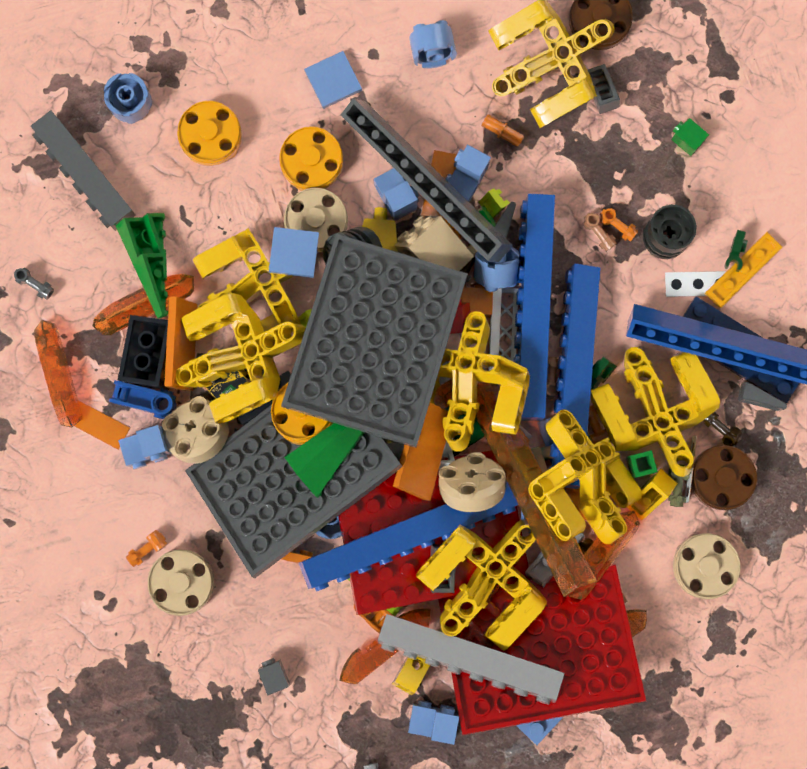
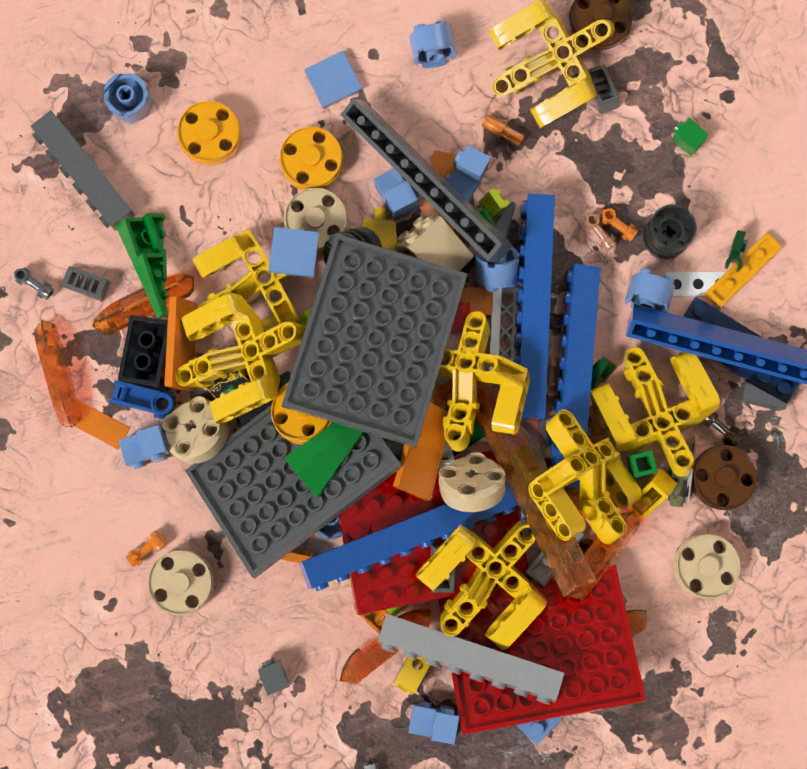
none -> dark grey slope [61,266,110,302]
none -> medium blue brick [625,269,675,313]

